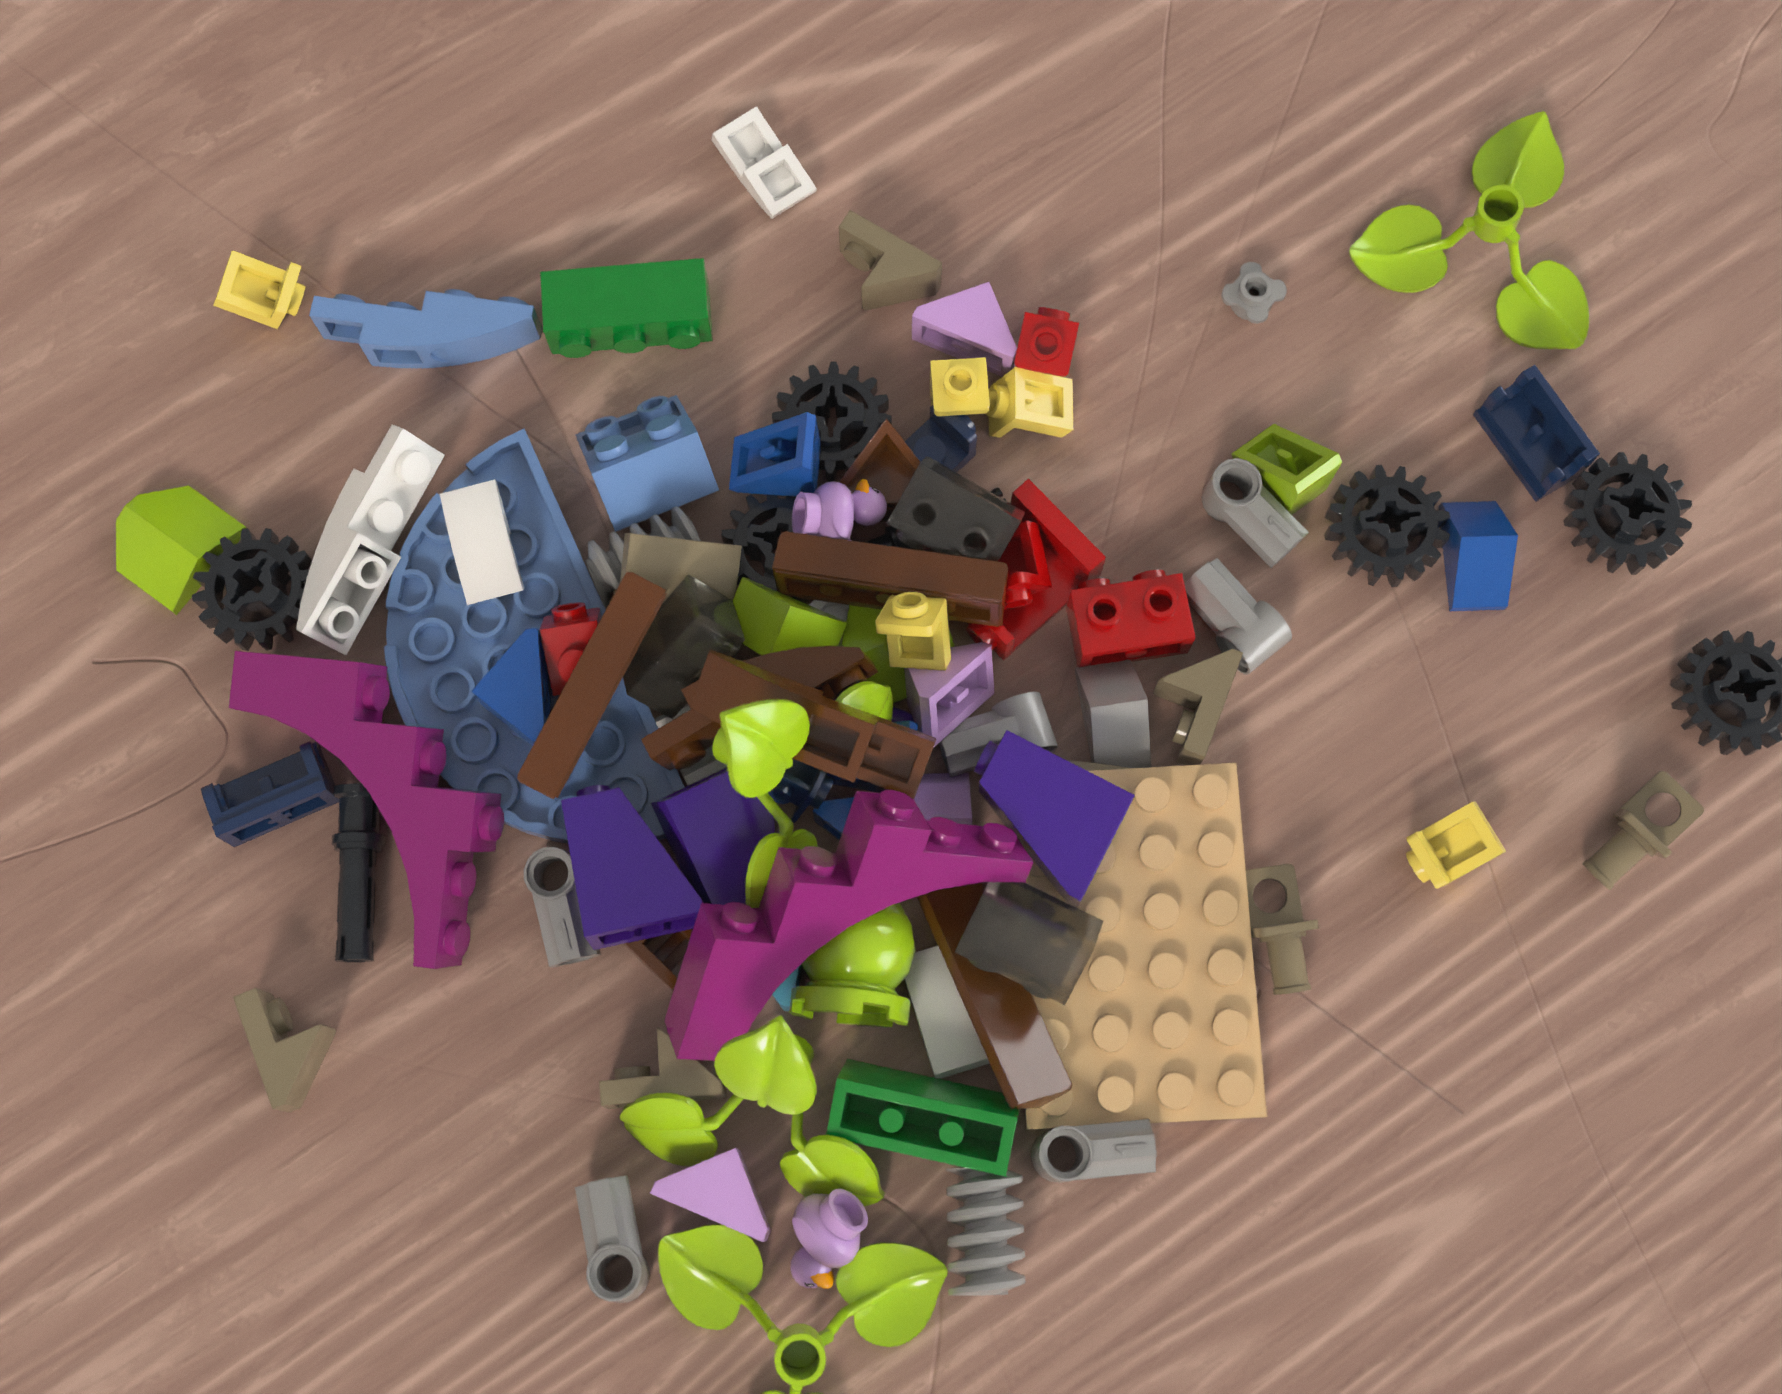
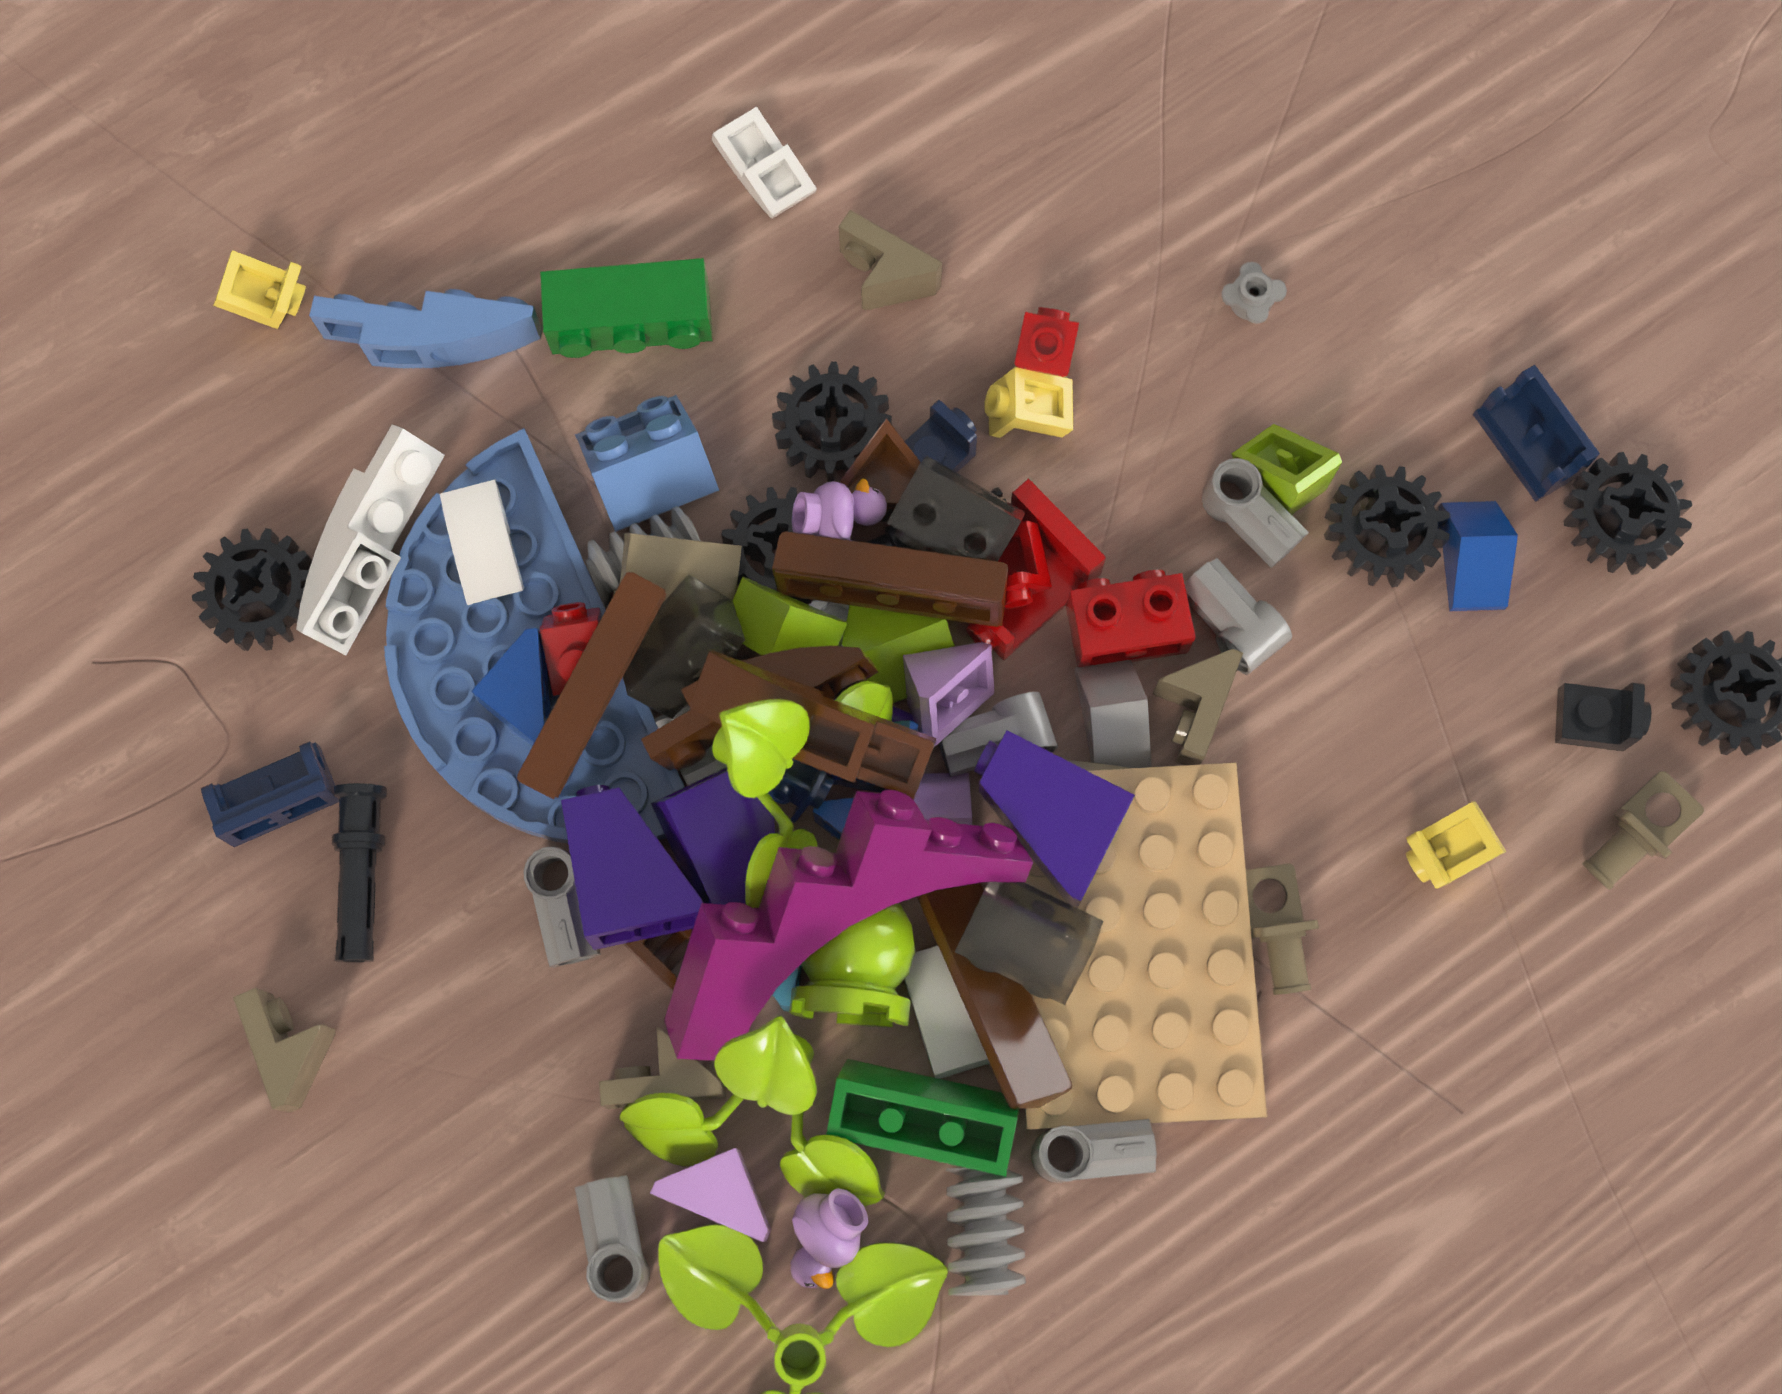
lime slope [116,485,247,615] -> none
magenta arch [229,651,504,969] -> none
blue slope [729,412,821,497] -> none
light yellow bracket [875,592,951,671] -> none
lavender slope [912,282,1017,377] -> none
light yellow bracket [930,357,990,416] -> none
lime plant [1349,111,1589,349] -> none
none -> black bracket [1555,682,1652,751]

